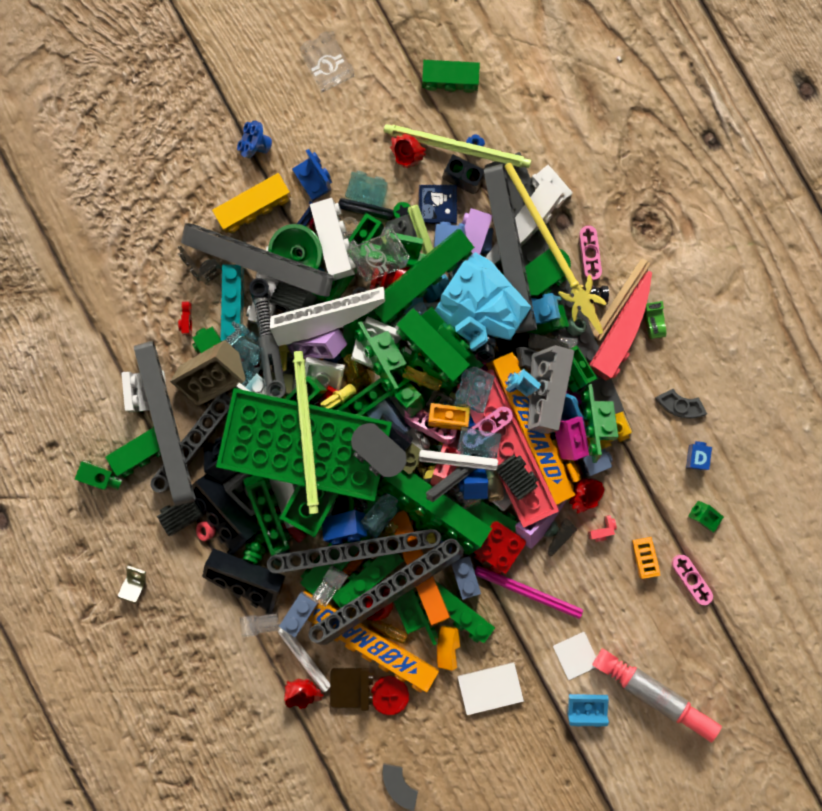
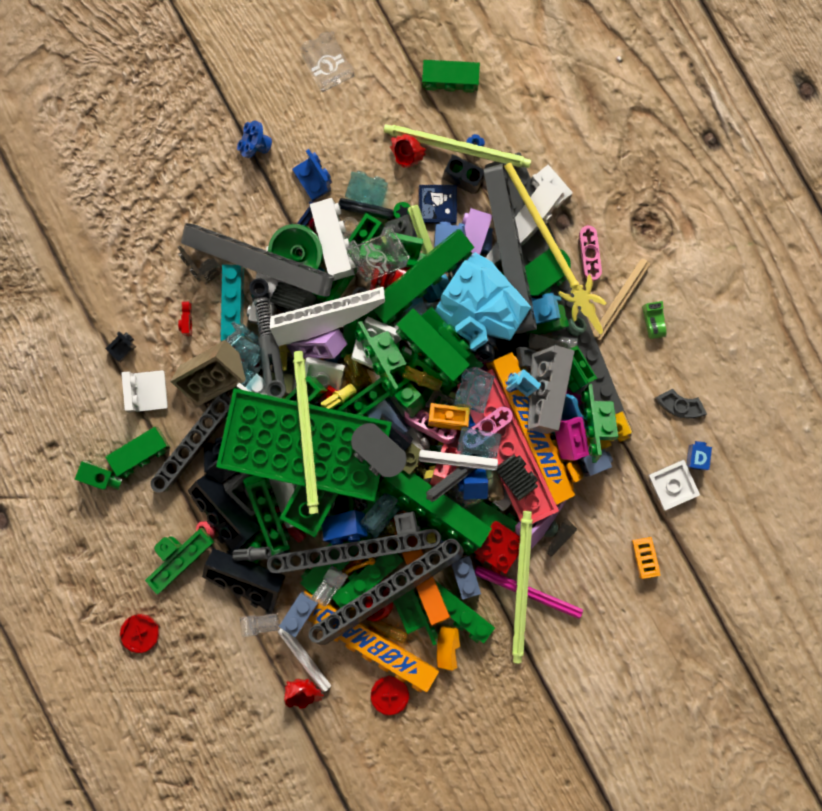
bracket [118,566,146,604] -> none
dark grey beam [134,340,196,506] -> none
pearl dark grey brick [157,501,204,536] -> none
green brick [192,326,221,354] -> none
yellow brick [212,173,292,233] -> none
dark brown bracket [330,668,373,711] -> none
dark grey tile [383,763,418,811] -> none
white tile [458,662,524,715] -> none
white sticker [553,632,596,680] -> none
dark azure bracket [567,694,609,727] -> none
red hair [569,477,605,514] -> none
coral bracket [588,515,617,542] -> none
coral slope [589,271,652,381] -> none
black wheel [590,285,609,305] -> none
piece [592,648,722,743] -> none
bright pink beam [671,555,713,605] -> none
green bracket [688,501,724,533] -> none
none -> black bracket [105,331,137,363]
none -> red tile [120,614,160,653]
none -> green plate [145,528,215,595]
none -> dark grey axle [233,546,271,562]
none -> light orange hinge [340,557,376,577]
none -> dark grey panel [394,511,422,535]
none -> yellowish green piece [512,511,533,664]
none -> white plate [648,460,700,511]

